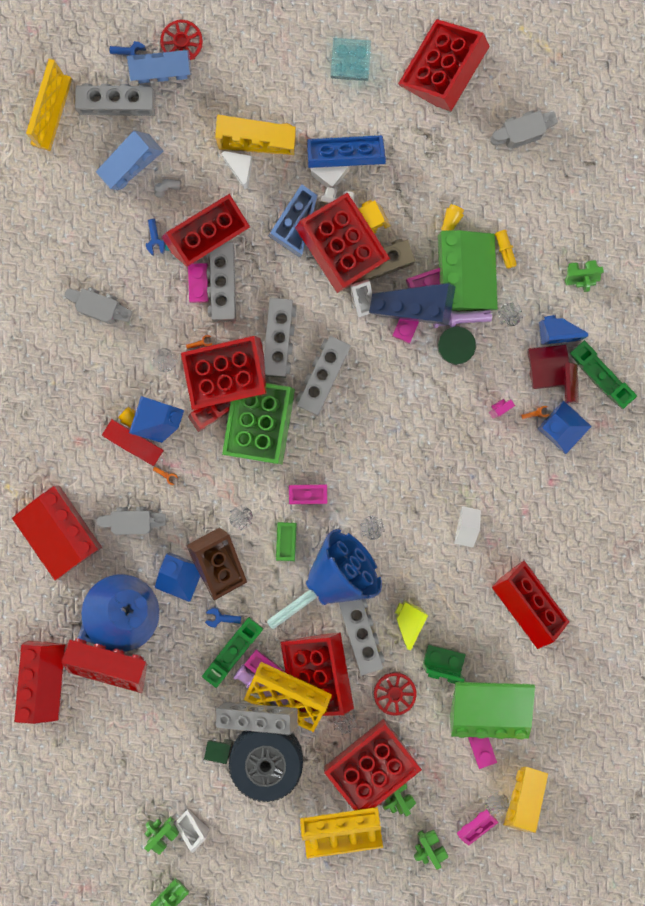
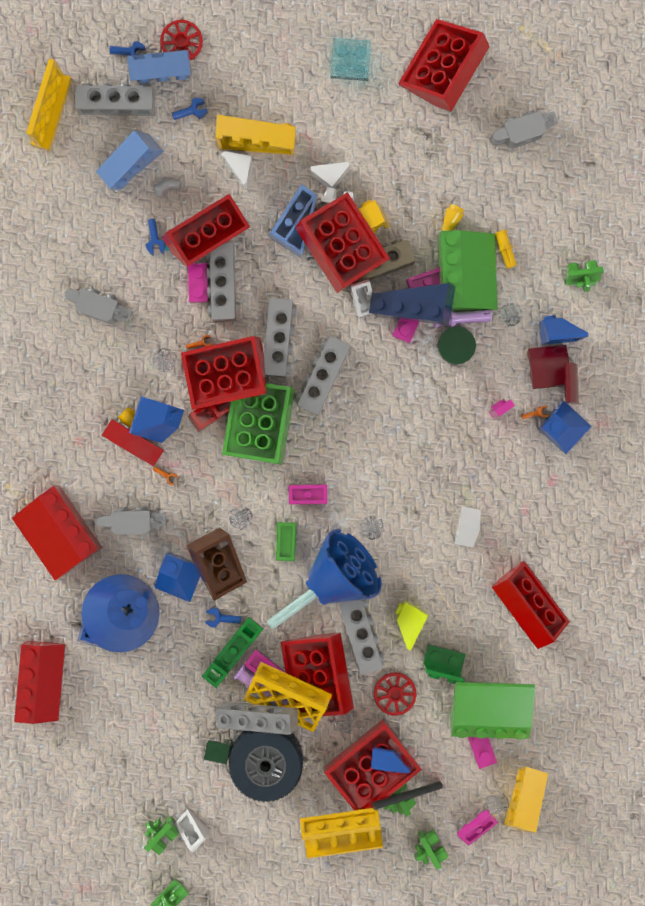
red slope [61,638,147,694] -> none
blue tile [307,135,386,168] -> none
green slope [570,340,638,409] -> none
none -> blue bar [172,98,208,120]
none -> blue slope [371,747,411,773]
none -> pearl dark grey bar [372,781,443,810]

